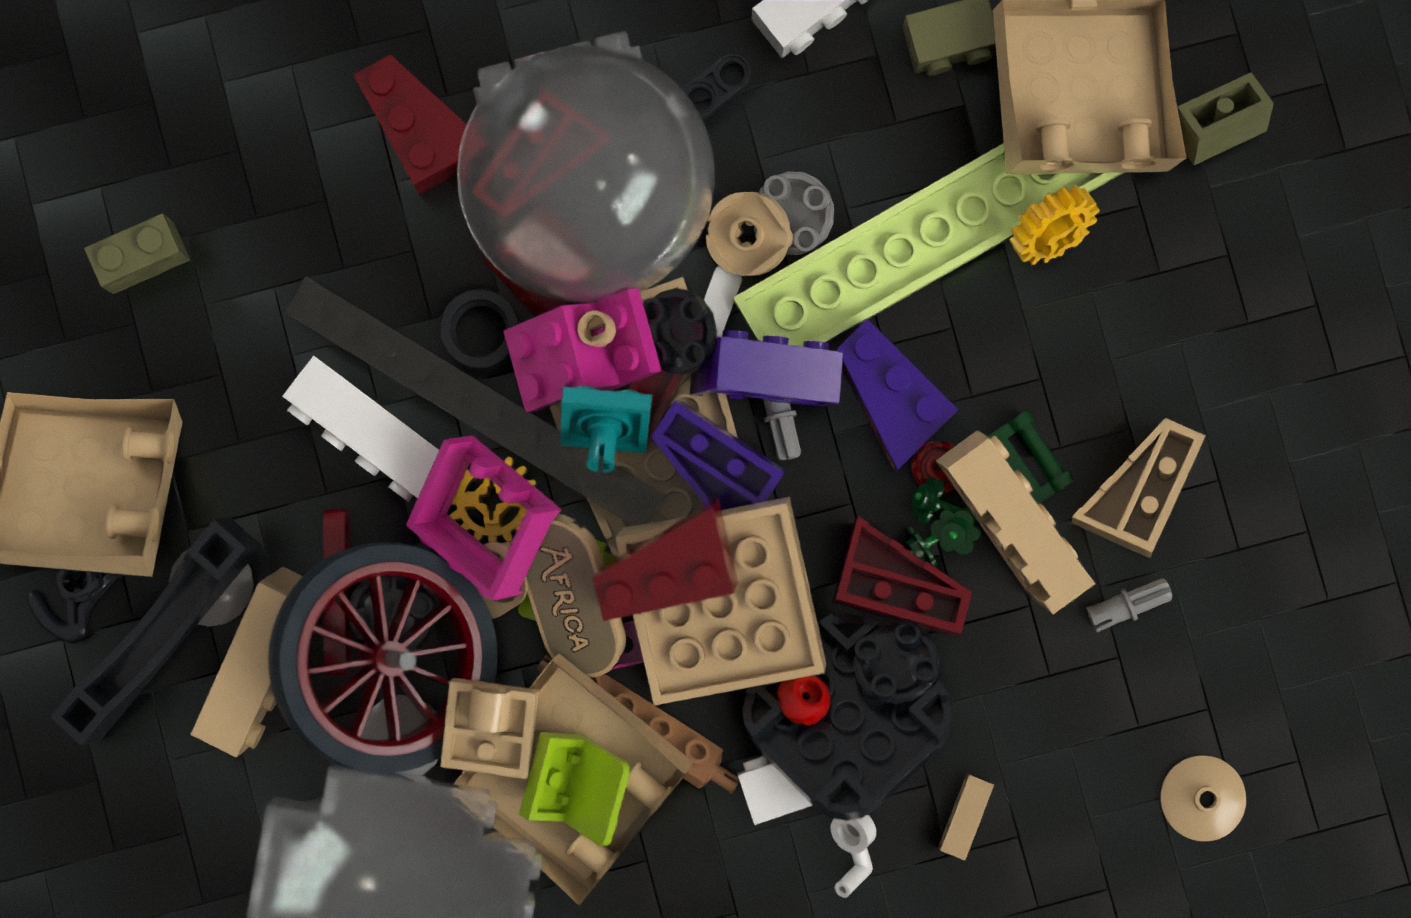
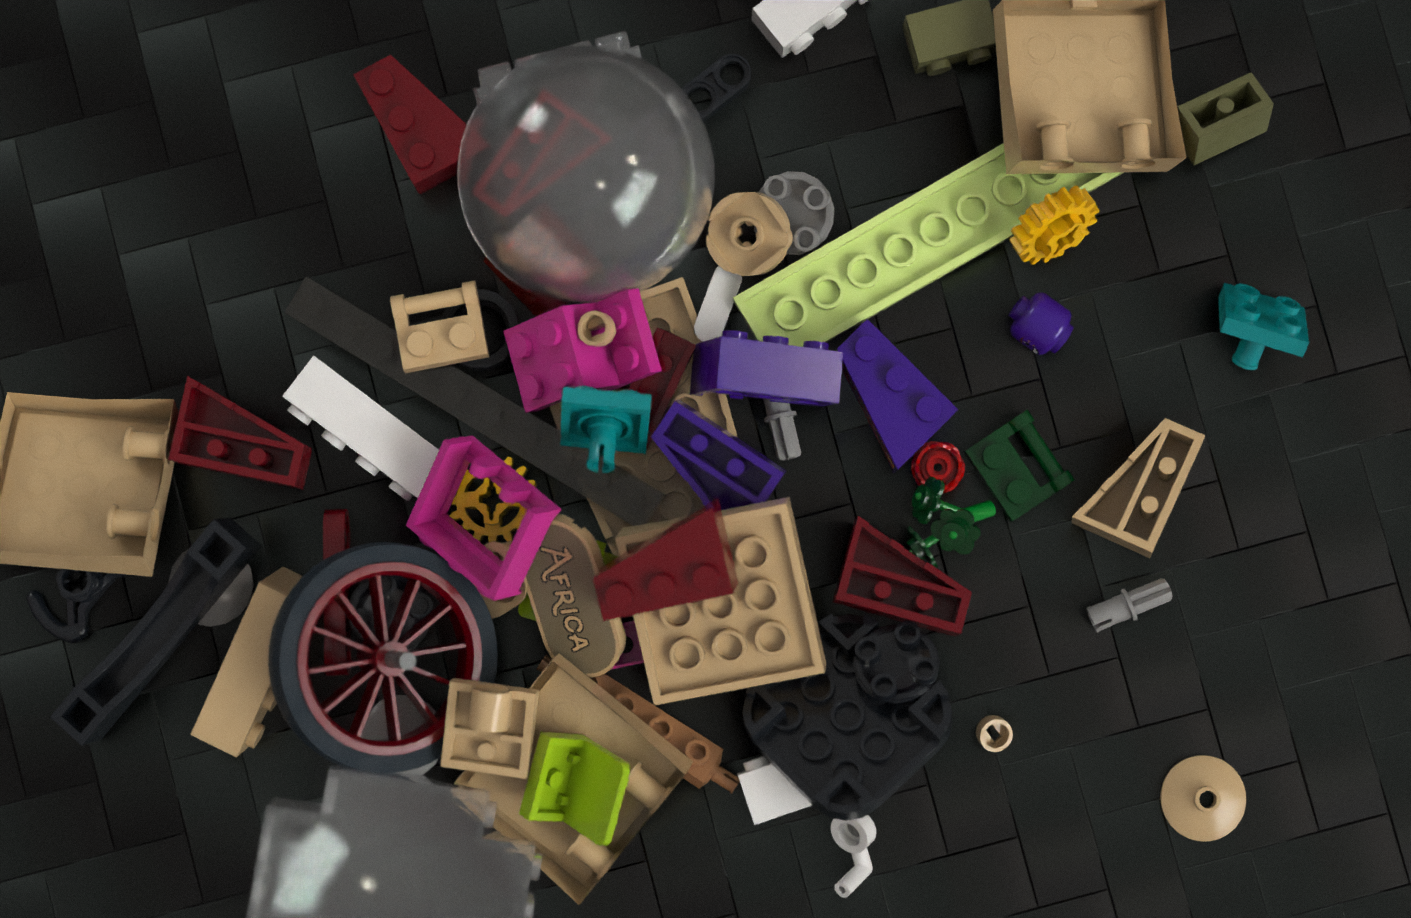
olive brick [84,213,190,294] -> none
black dish [643,288,717,375] -> none
red plate [777,675,830,725] -> none
tan wedge [936,430,1095,614] -> none
tan piece [937,774,994,860] -> none
none -> dark red wedge [168,376,312,490]
none -> tan plate [390,280,489,373]
none -> tan hinge [975,715,1013,752]
none -> dark purple head [1008,292,1074,355]
none -> teal plate [1218,283,1309,370]

